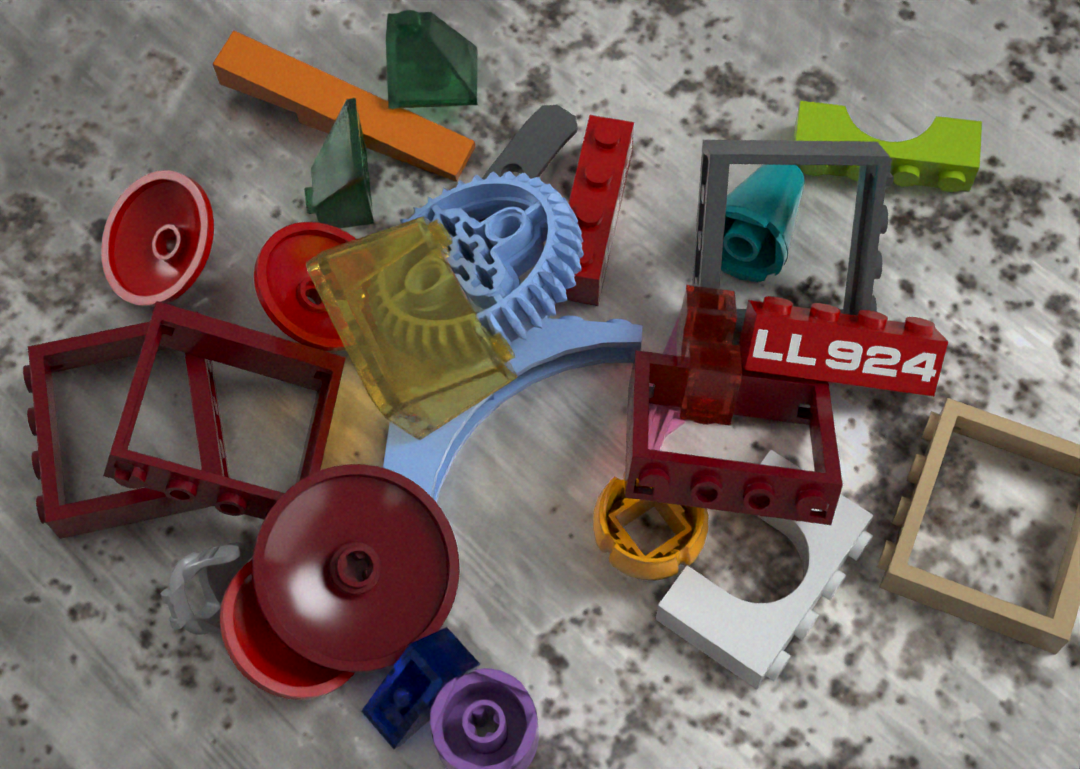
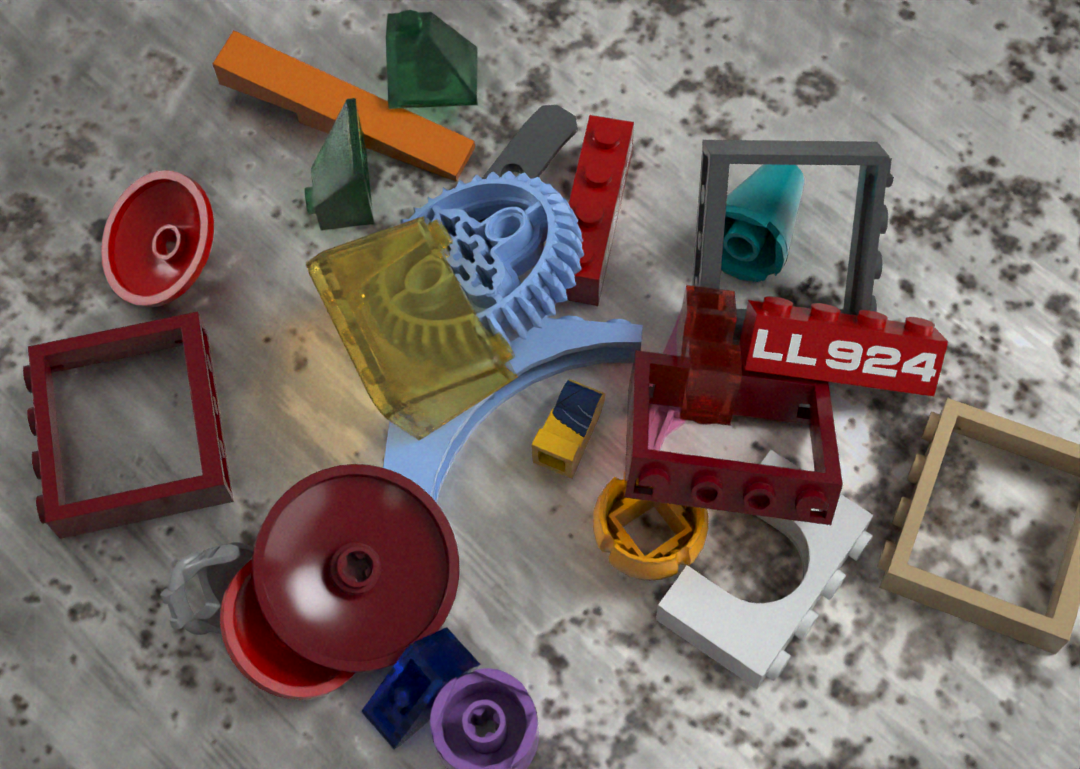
dark red window [103,301,346,520] -> none
red dish [254,222,381,352] -> none
lime arch [793,101,982,192] -> none
none -> yellow leg [531,379,606,479]

